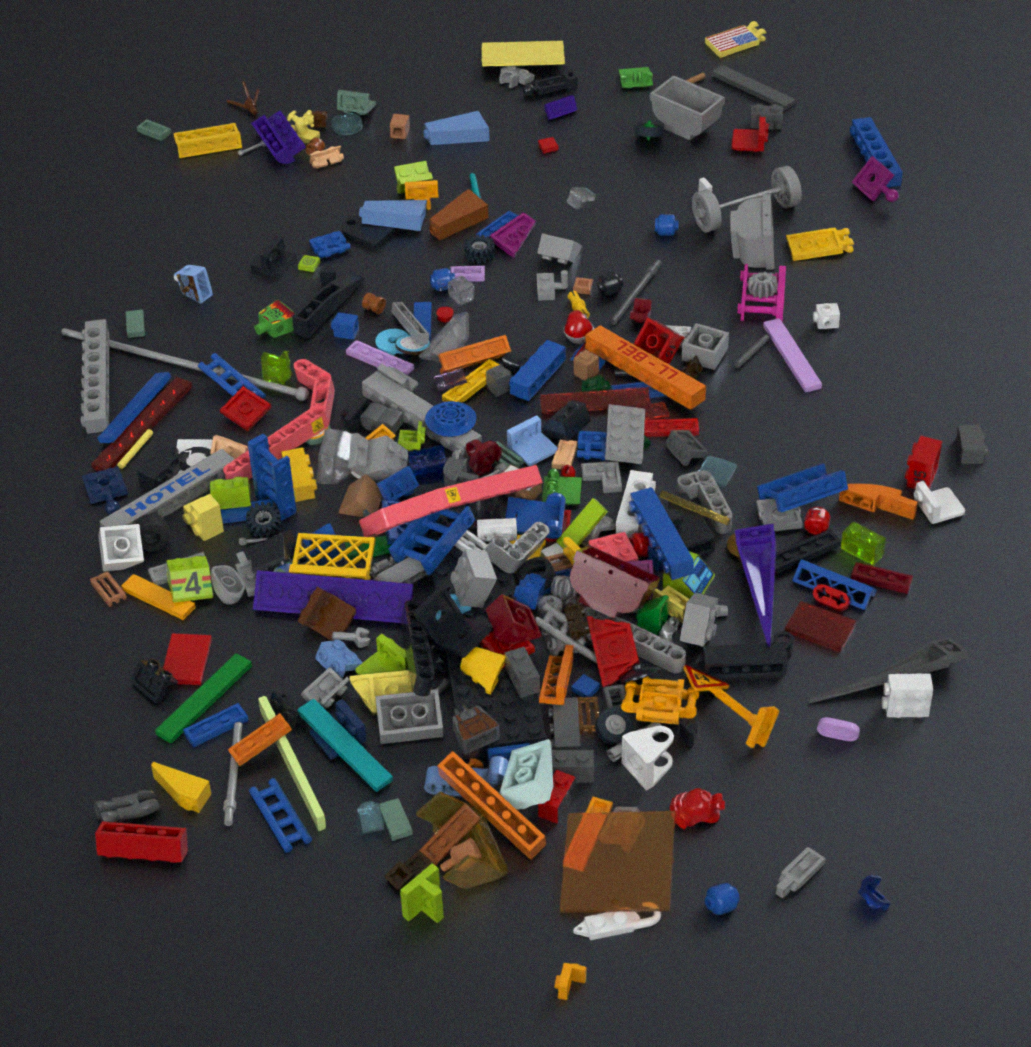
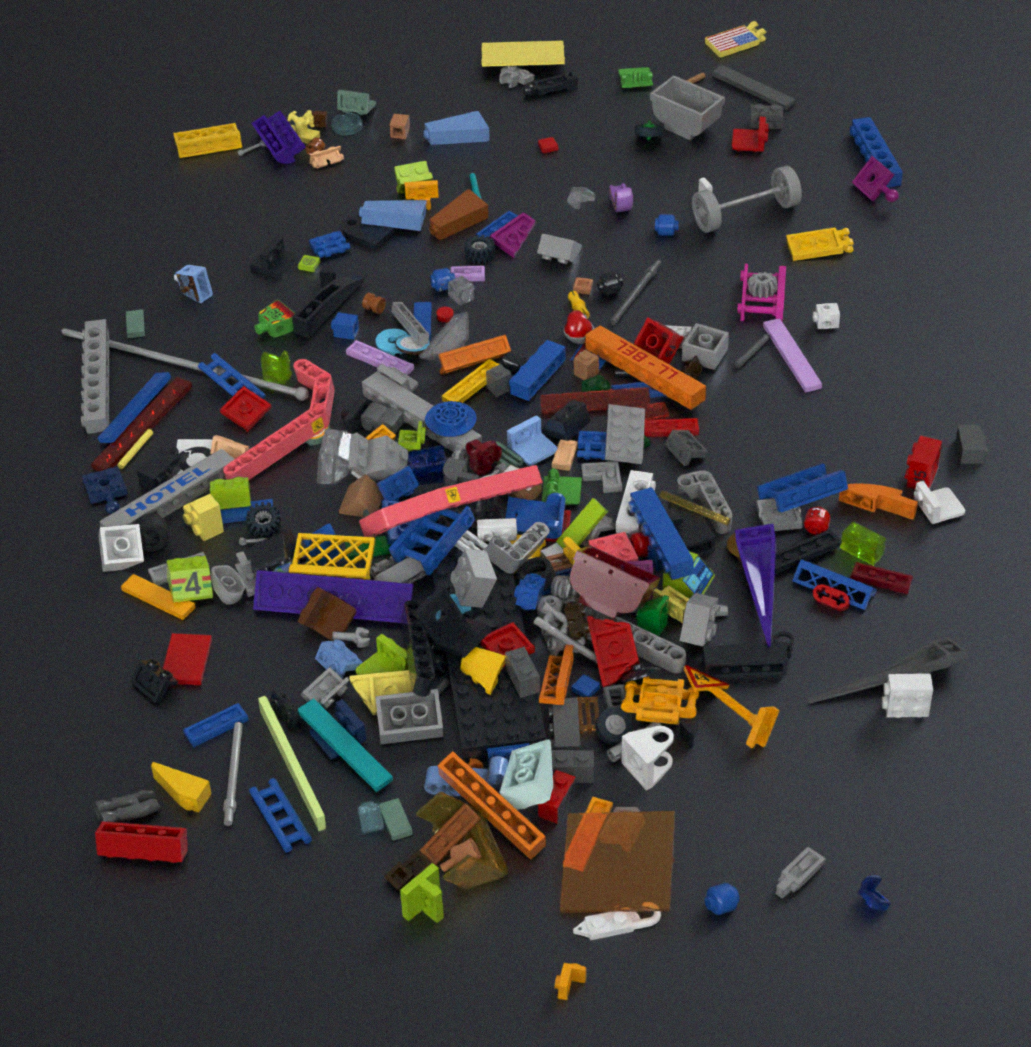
nougat tile [90,571,127,607] -> none
sand green tile [137,119,172,141] -> none
green tile [155,653,252,744] -> none
reddish brown plant [226,81,260,115] -> none
orange tile [228,713,292,766] -> none
blue fence [247,434,296,521] -> none
yellow brick [281,447,317,502] -> none
piece [434,368,467,391] -> none
torso [452,704,500,755] -> none
dark red slope [486,594,542,645] -> none
light grey plate [536,270,568,301] -> none
dark purple hinge [544,95,577,120] -> none
red hinge [561,464,576,477] -> none
dark red bracket [630,298,652,323] -> none
light grey arm [658,617,679,644] -> none
red helmet [669,788,725,830] -> none
clear light blue piece [699,455,737,487] -> none
light grey container [730,194,775,270] -> none
clear red tile [785,601,856,652] -> none
lavender tile [817,717,860,741] -> none
none -> medium lavender animal [608,183,633,212]

